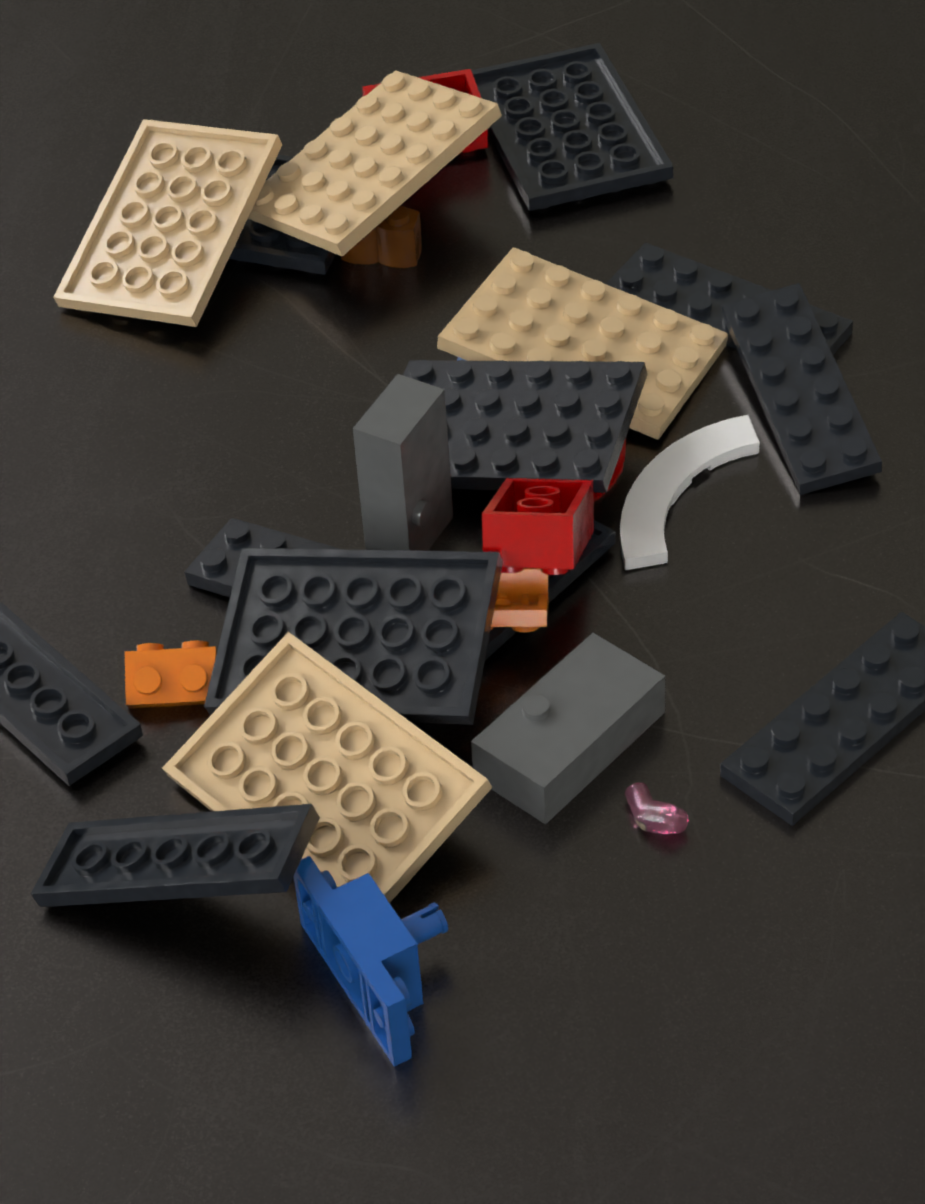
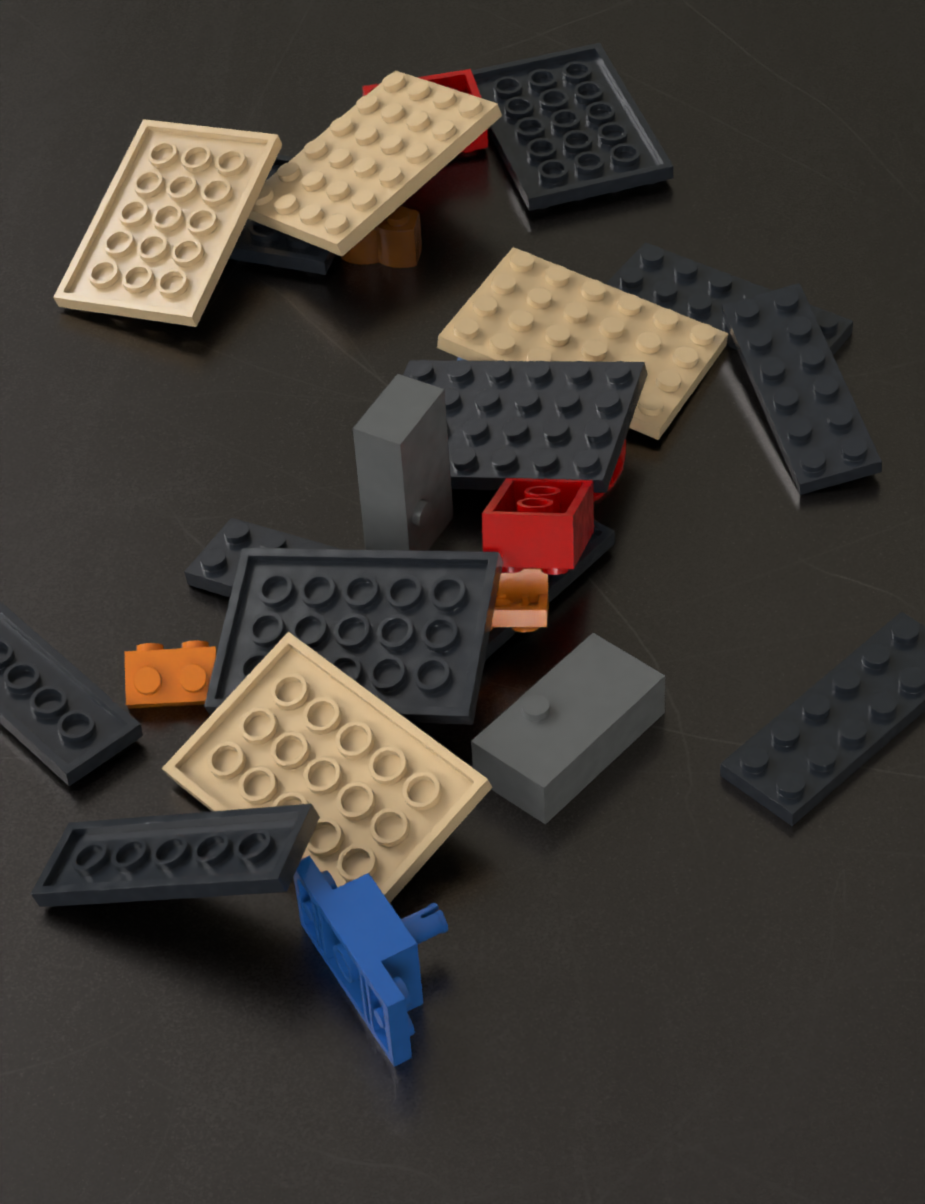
white tile [620,415,760,570] -> none
clear pink arm [625,783,688,835] -> none

